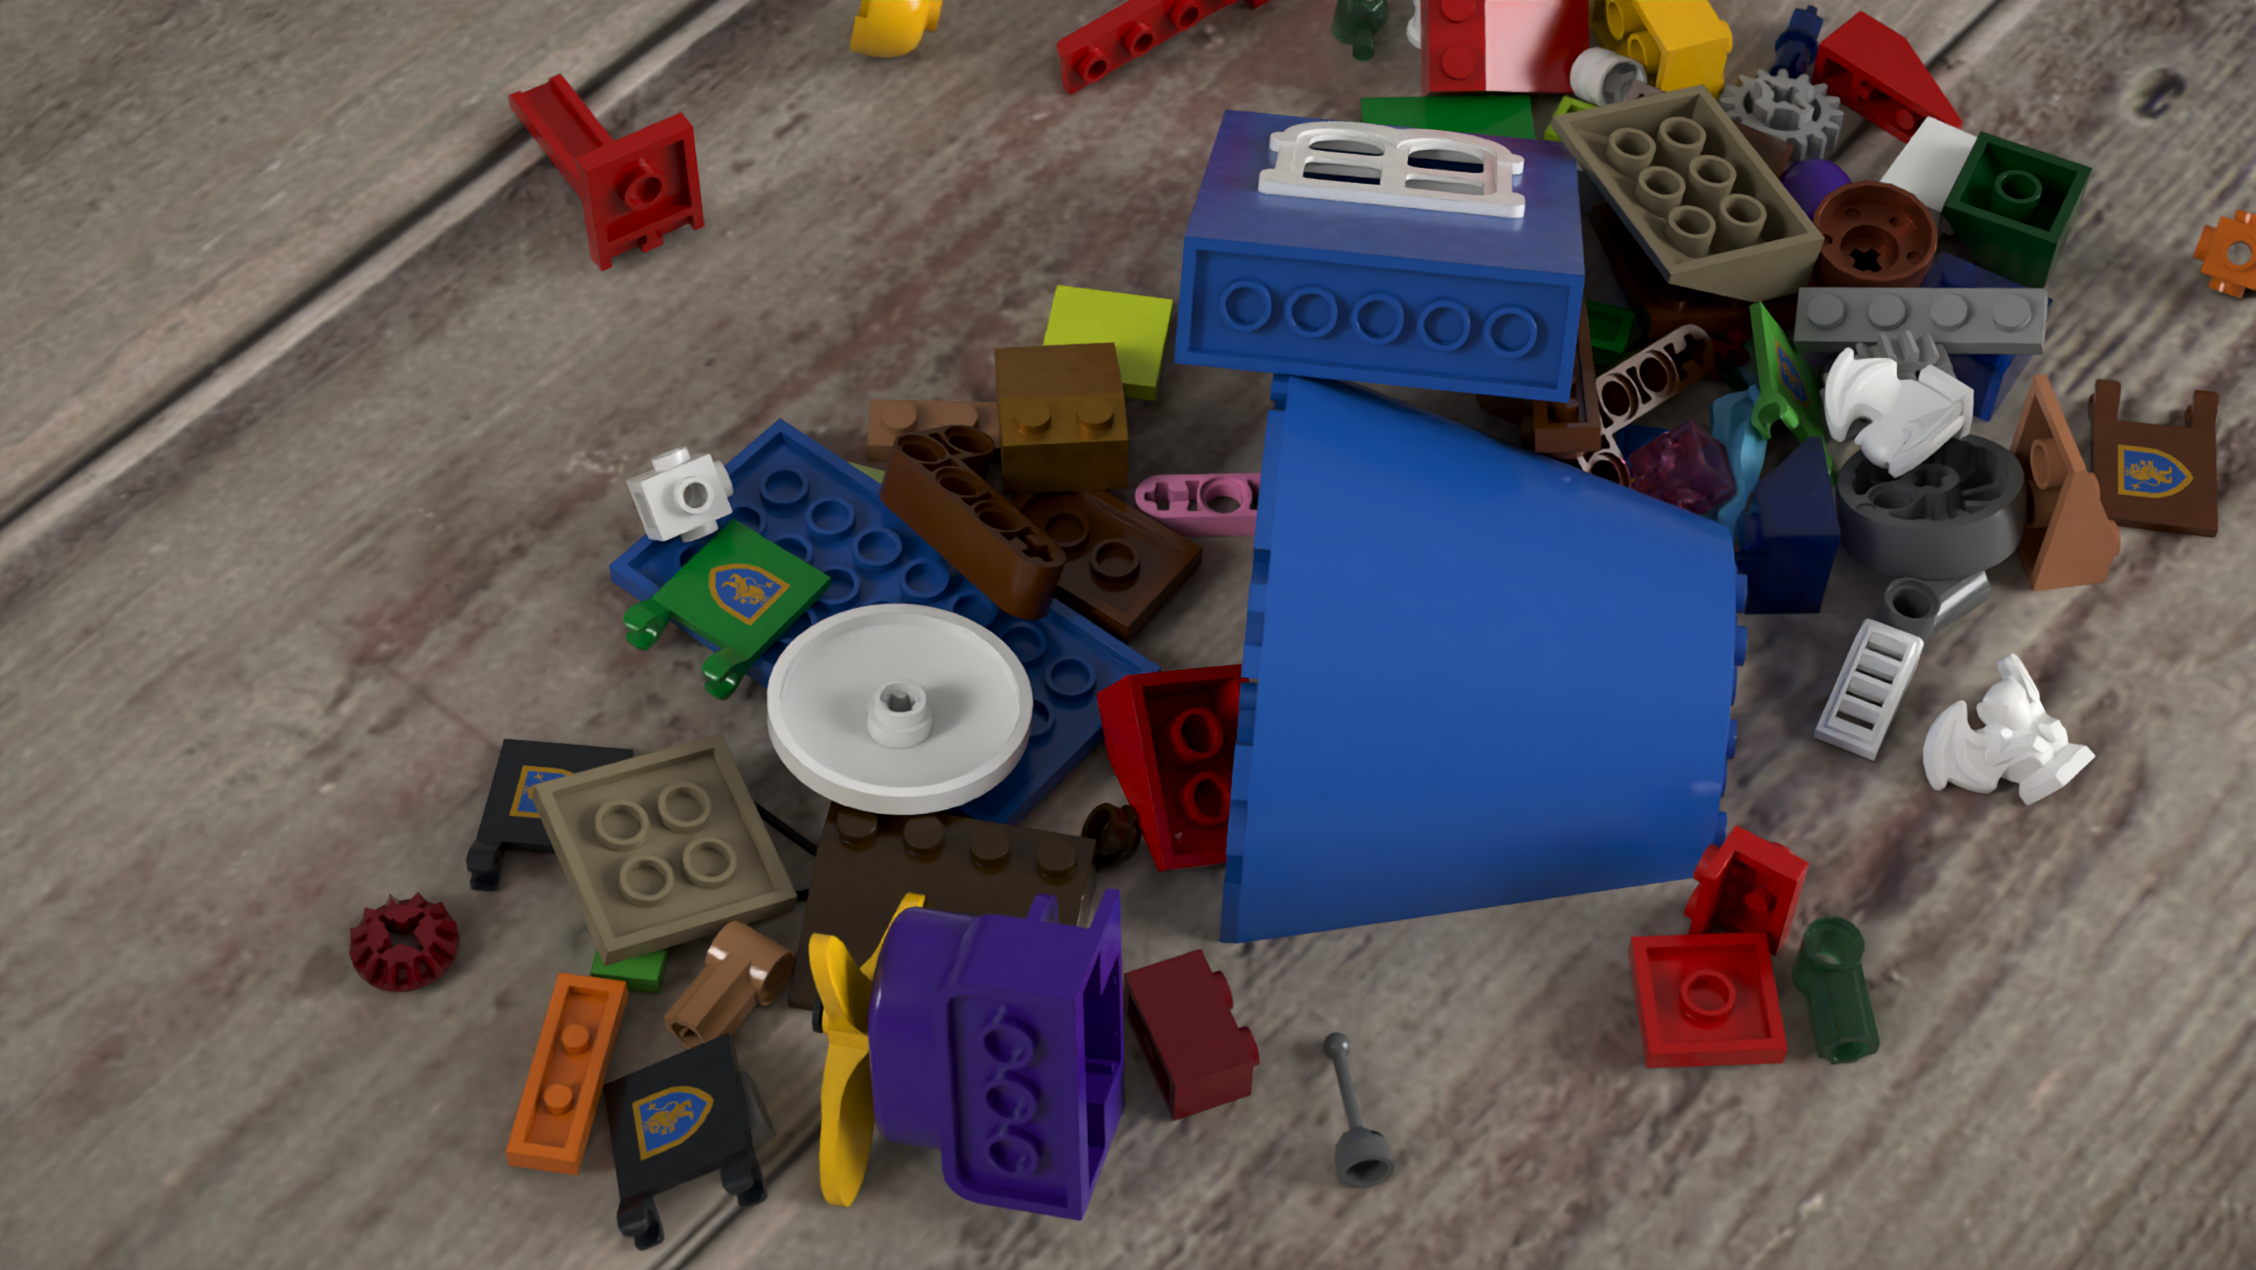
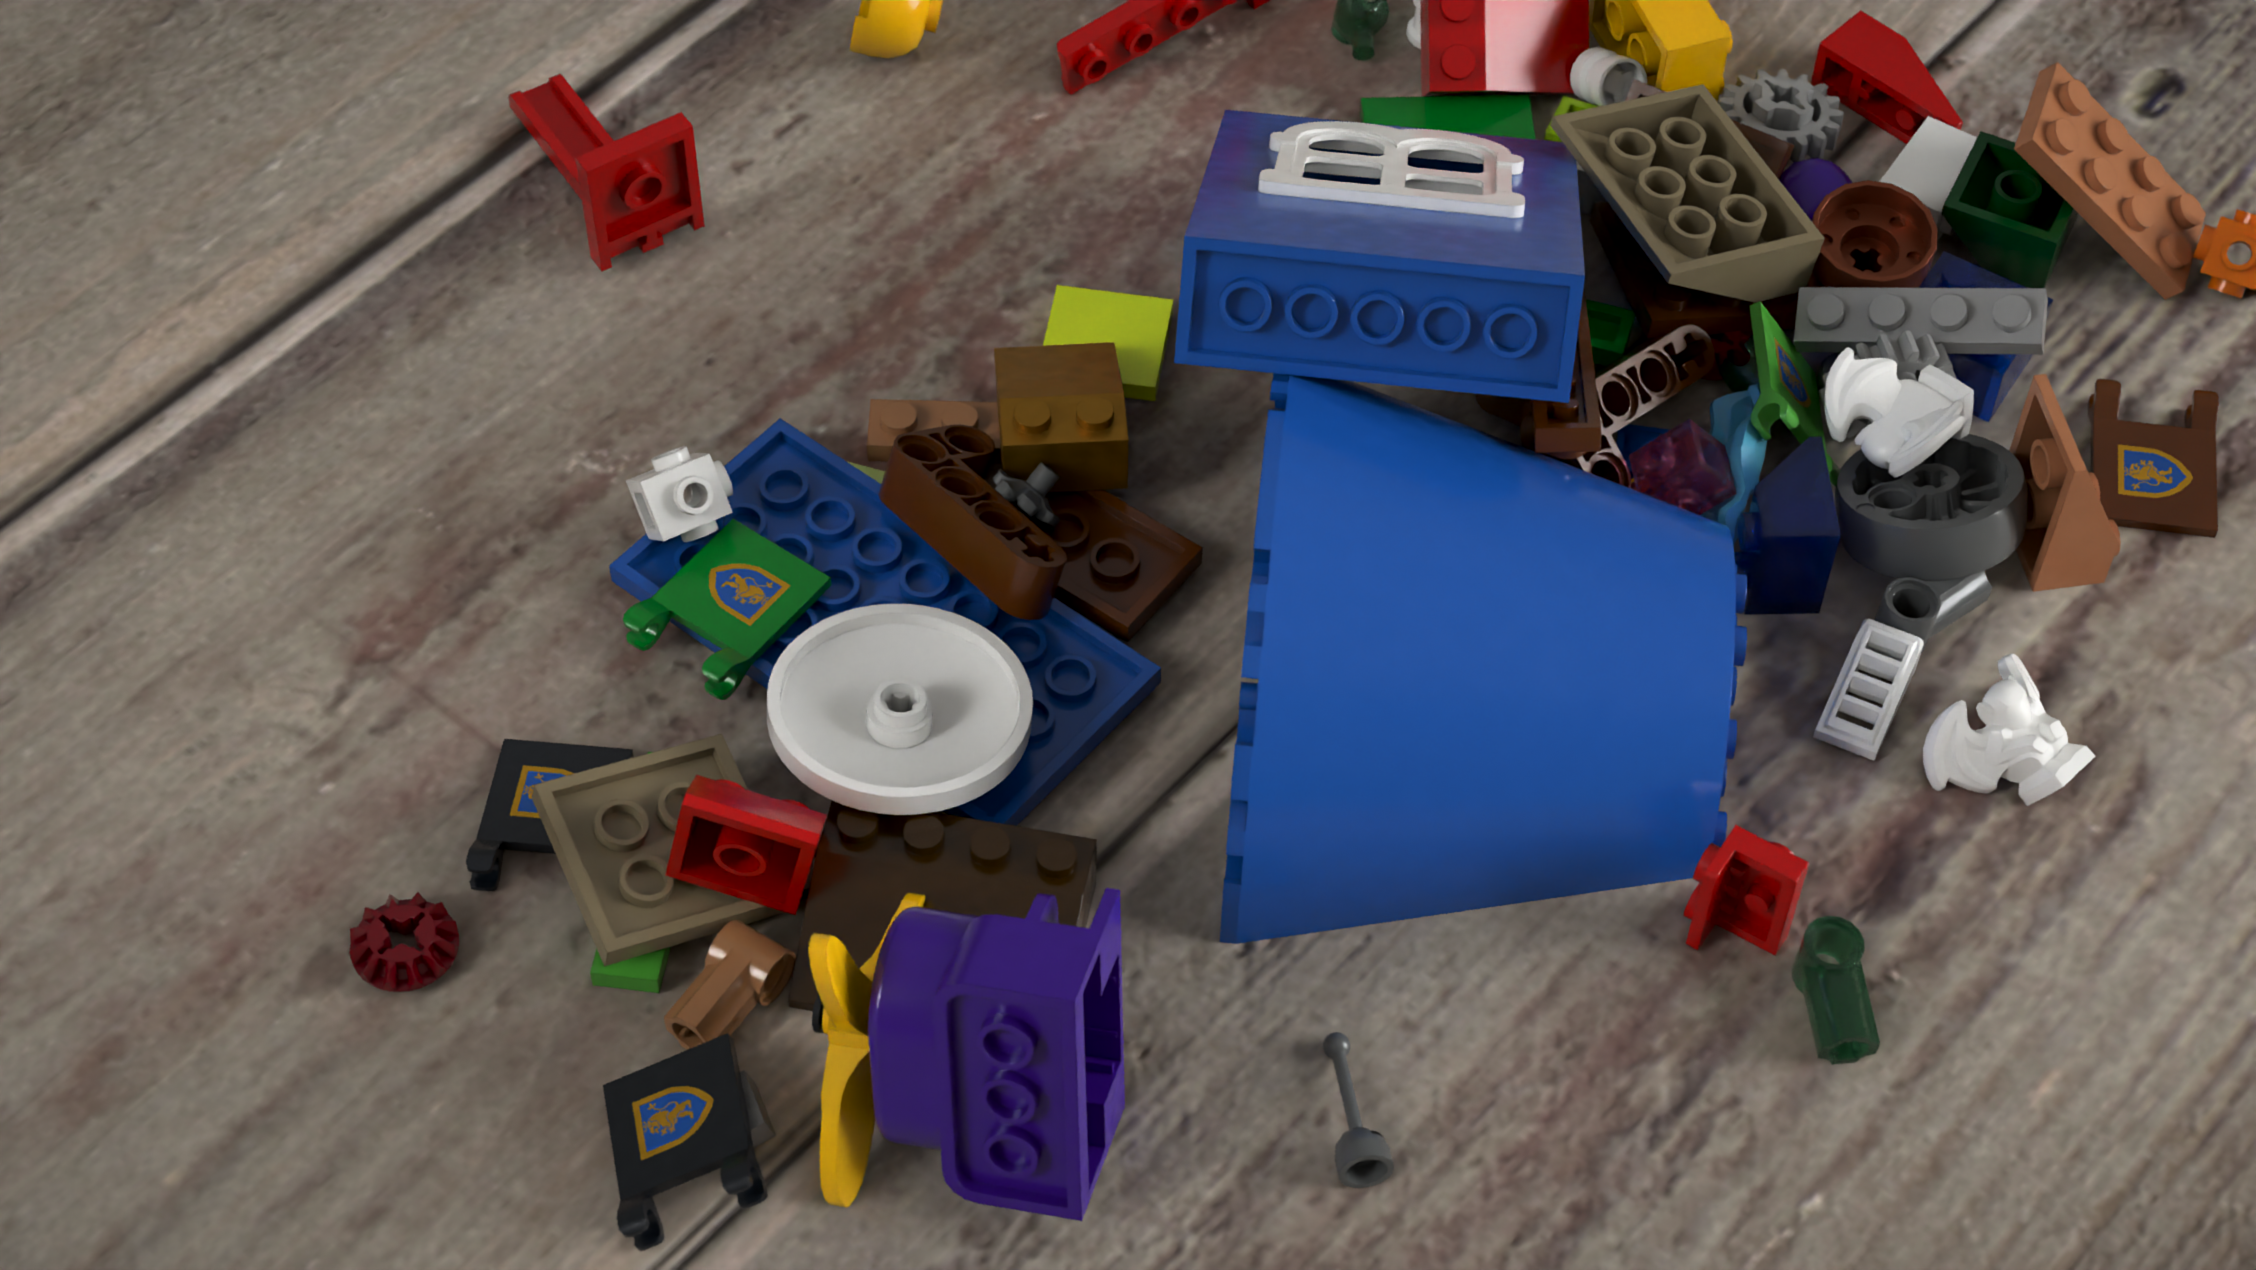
orange plate [505,972,629,1176] -> none
dark brown plate [1081,803,1142,867] -> none
red slope [1096,664,1249,873] -> none
dark red brick [1123,948,1260,1121] -> none
bright pink beam [1135,473,1261,537] -> none
red plate [1628,932,1788,1068] -> none
clear blue axle [1769,5,1824,79] -> none
none -> red slope [665,774,827,915]
none -> dark grey plant [993,462,1061,530]
none -> nougat plate [2014,62,2206,300]

